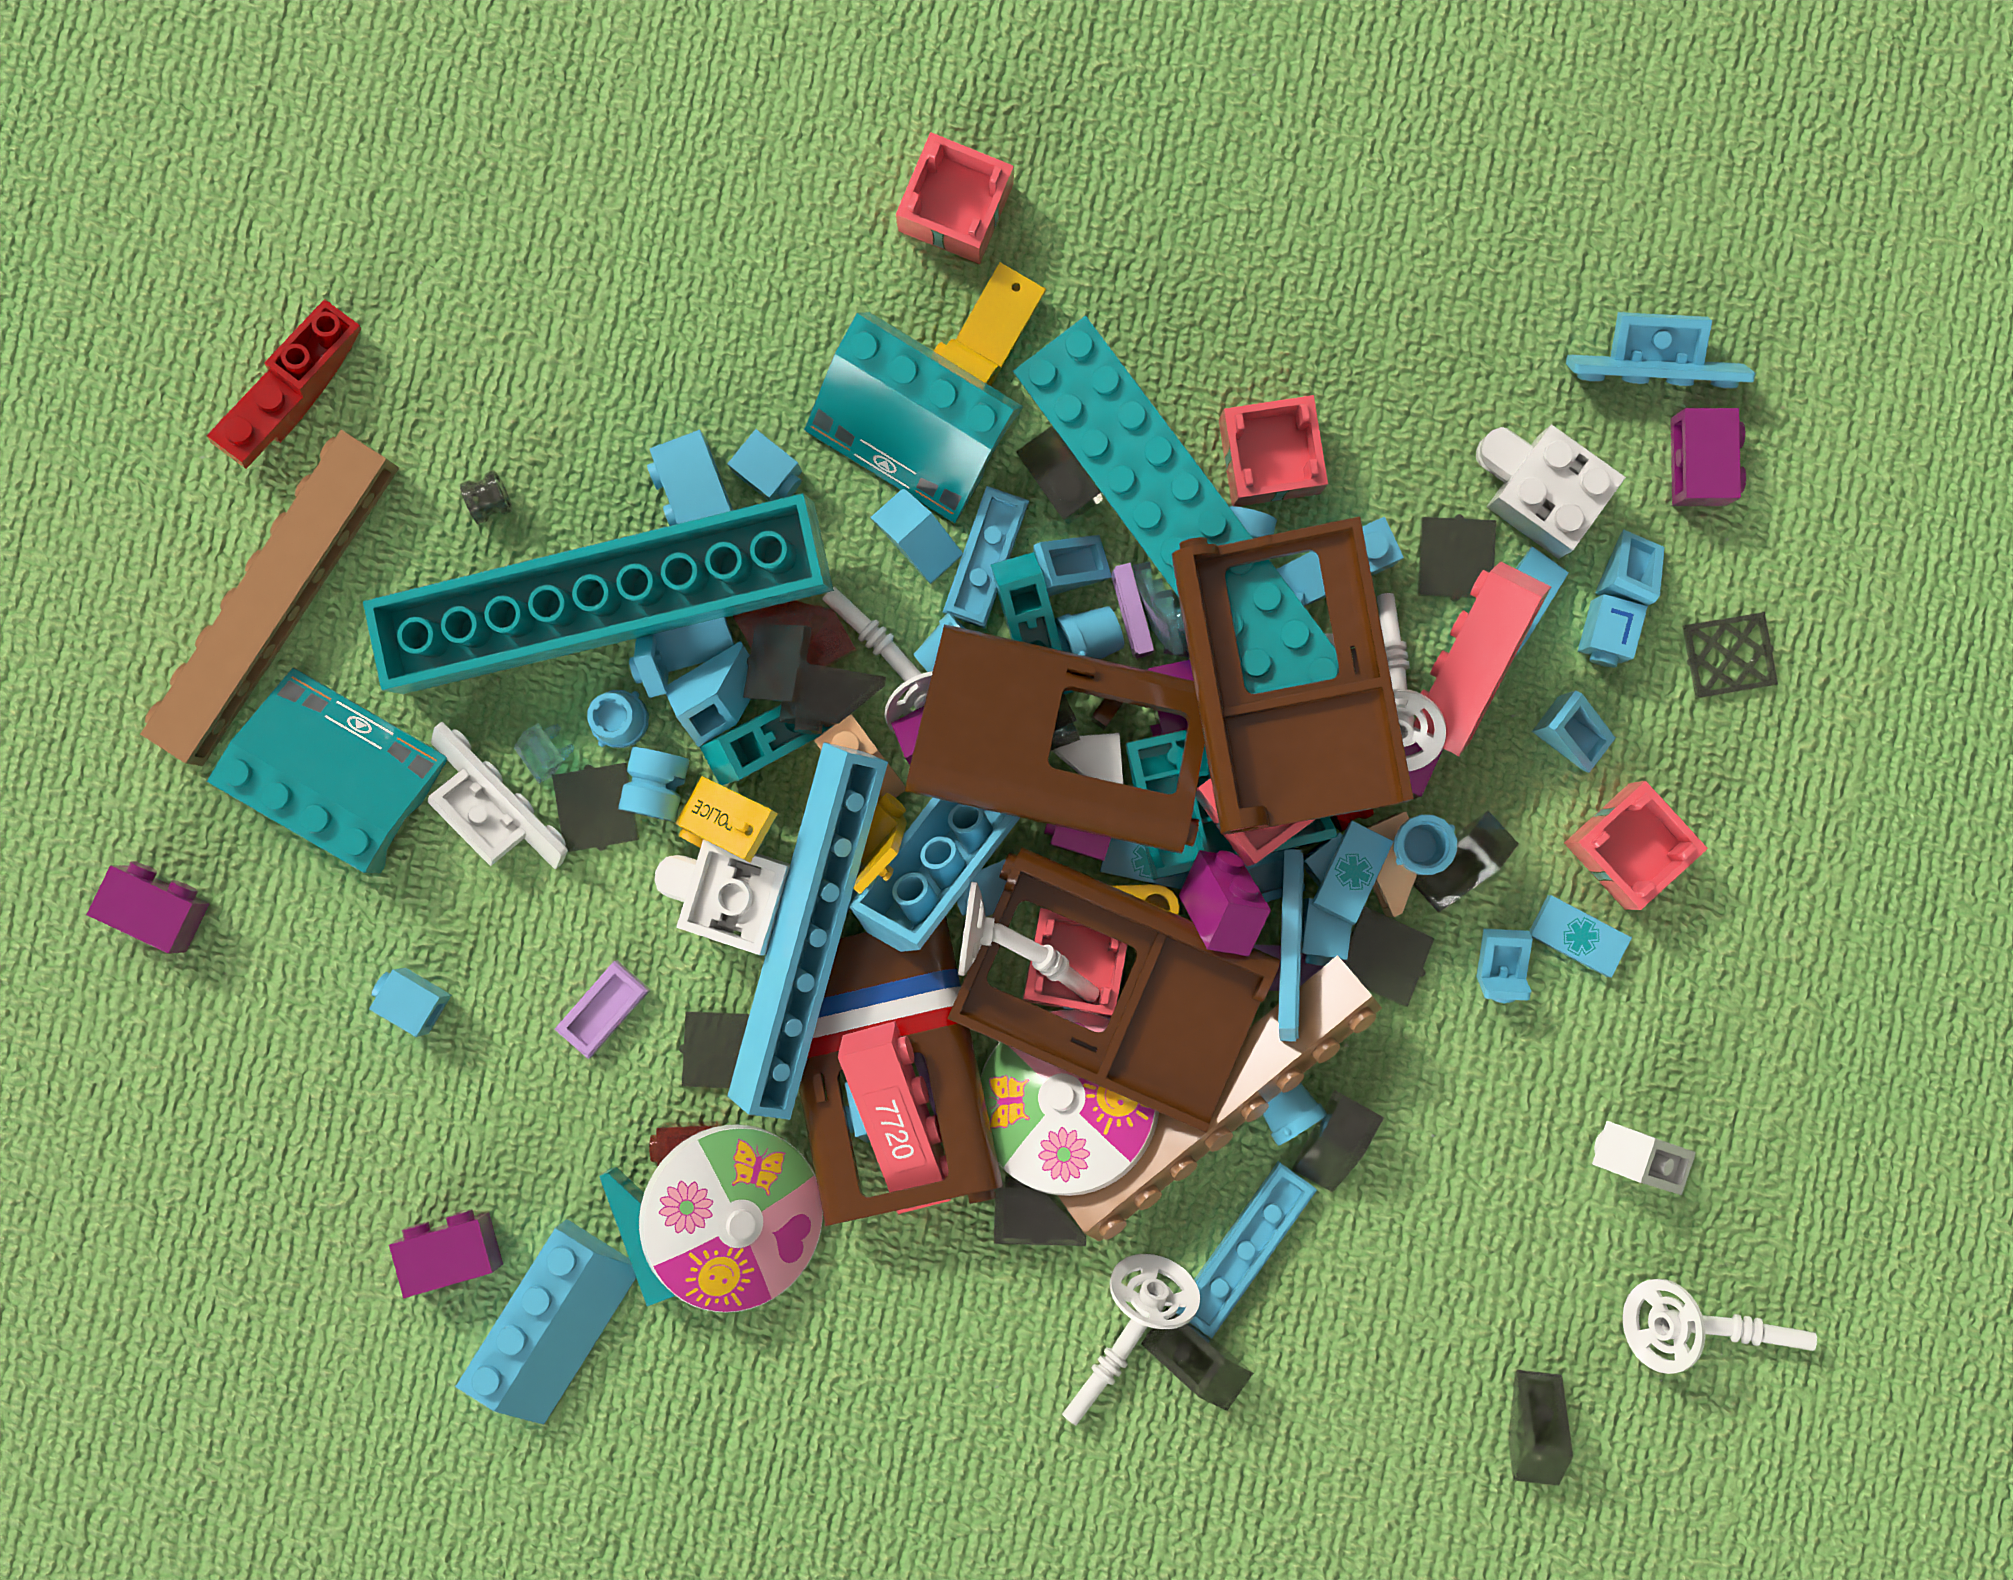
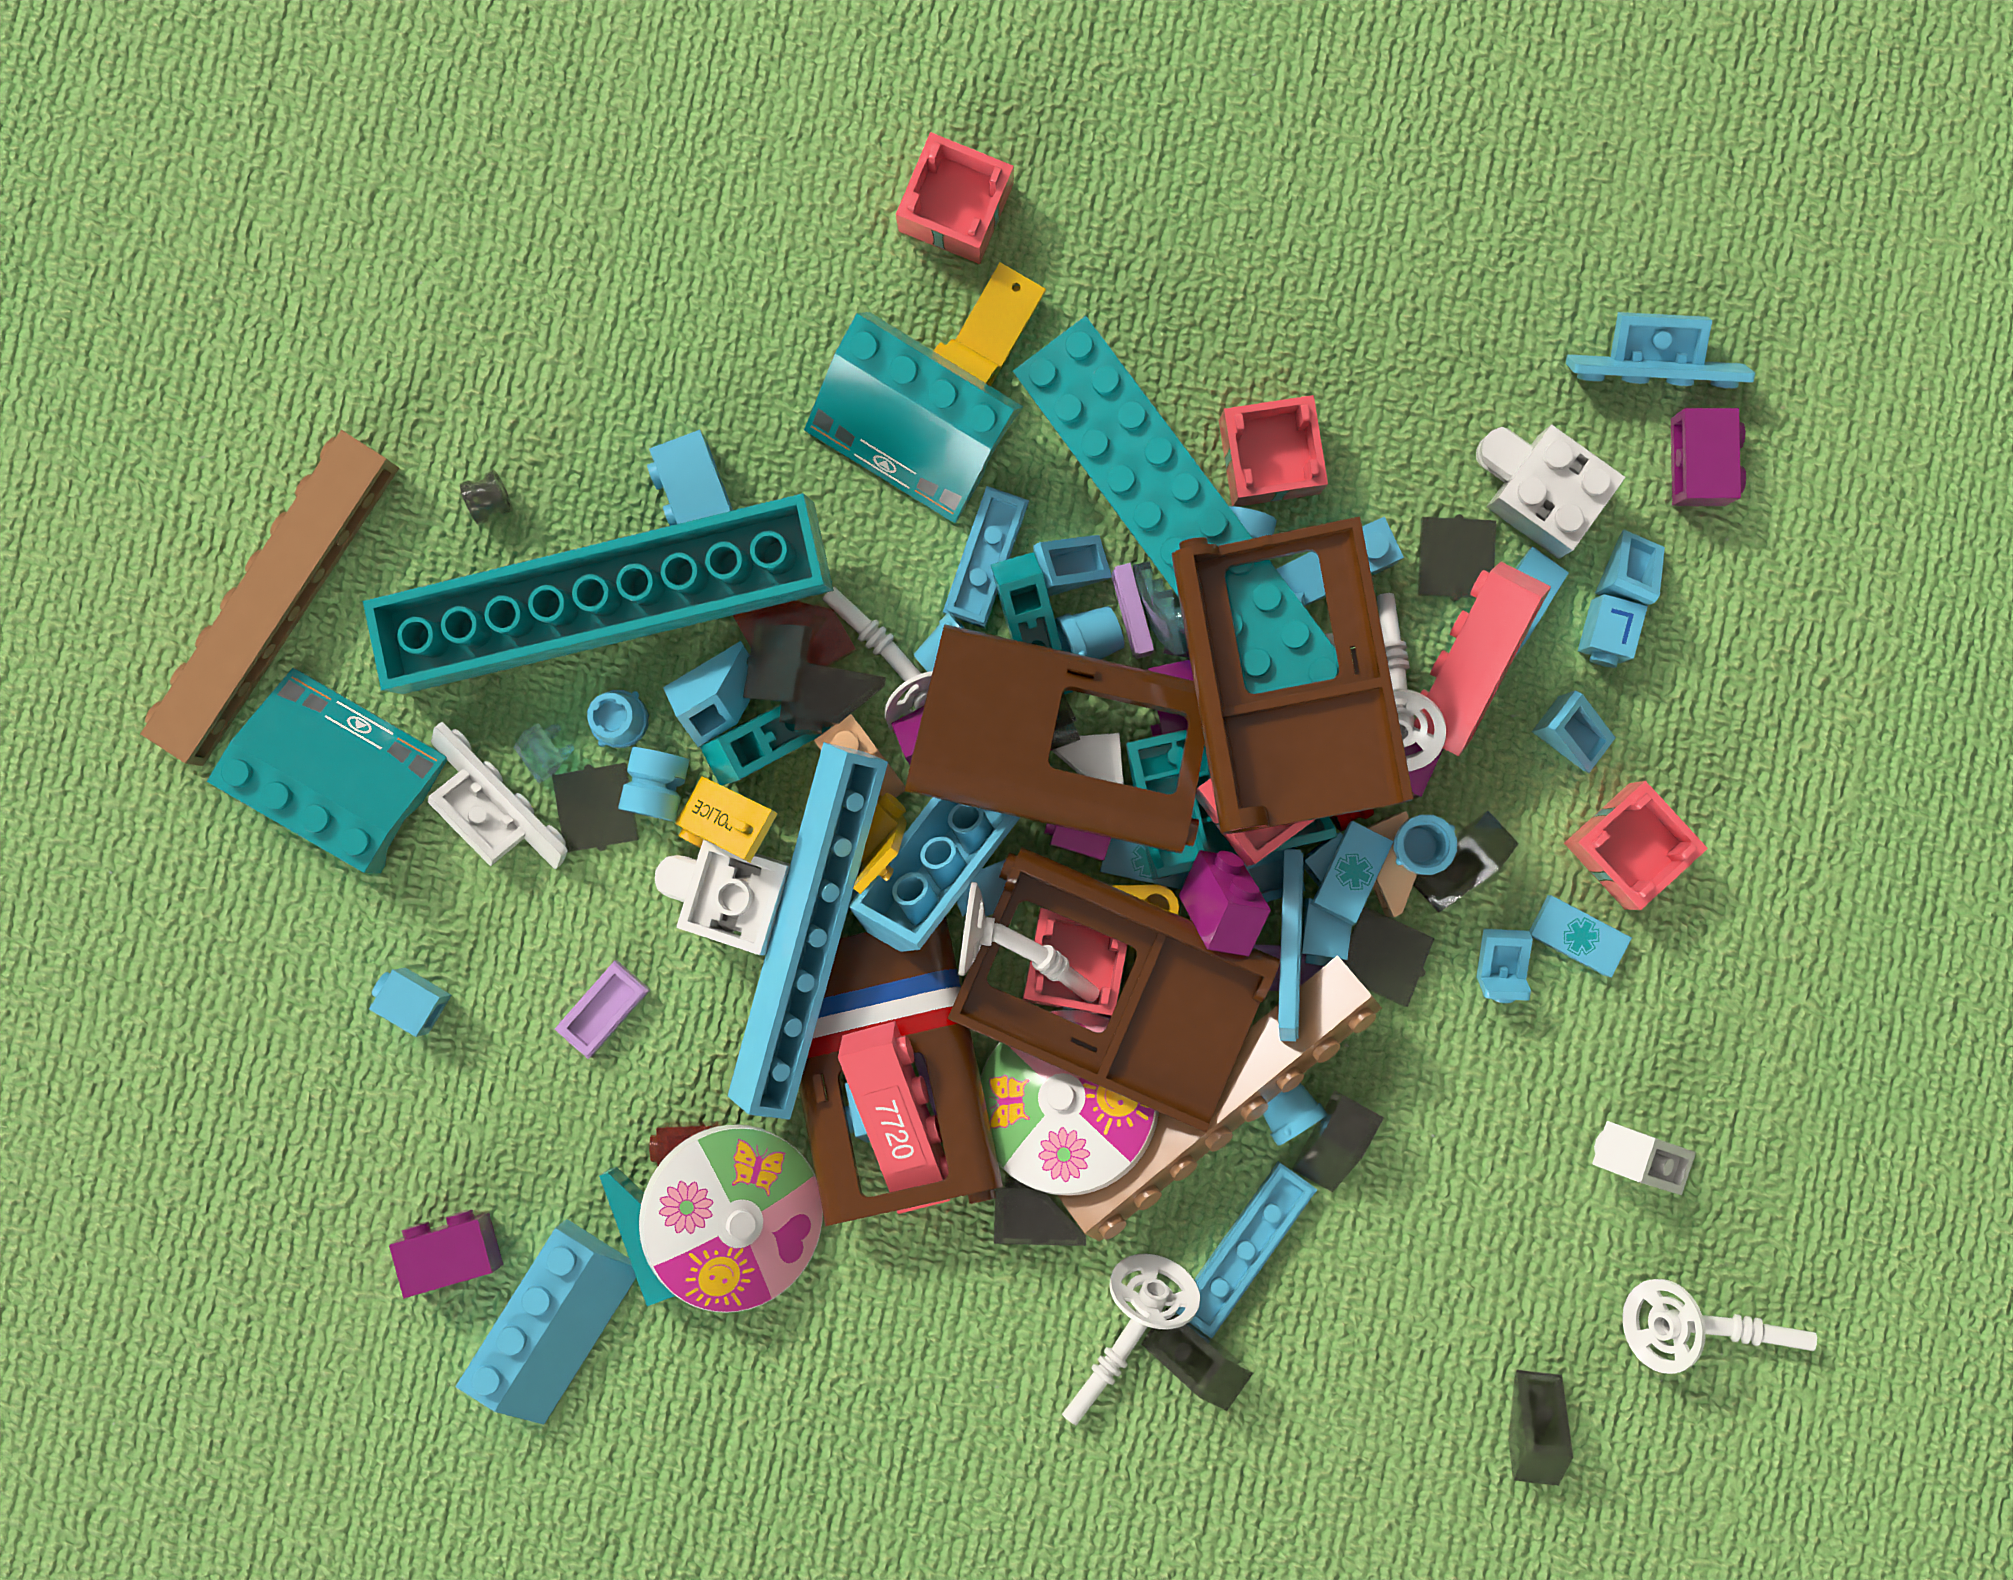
magenta brick [86,861,210,954] -> none
red slope [206,299,361,469] -> none
medium azure bracket [629,617,735,698] -> none
clear smoke piece [679,1011,750,1088] -> none
medium azure brick [727,429,802,501] -> none
medium azure slope [870,489,963,584] -> none
clear smoke slope [1016,426,1103,525] -> none
reddish brown tile [1091,698,1124,730] -> none
clear smoke window [1682,612,1778,698] -> none

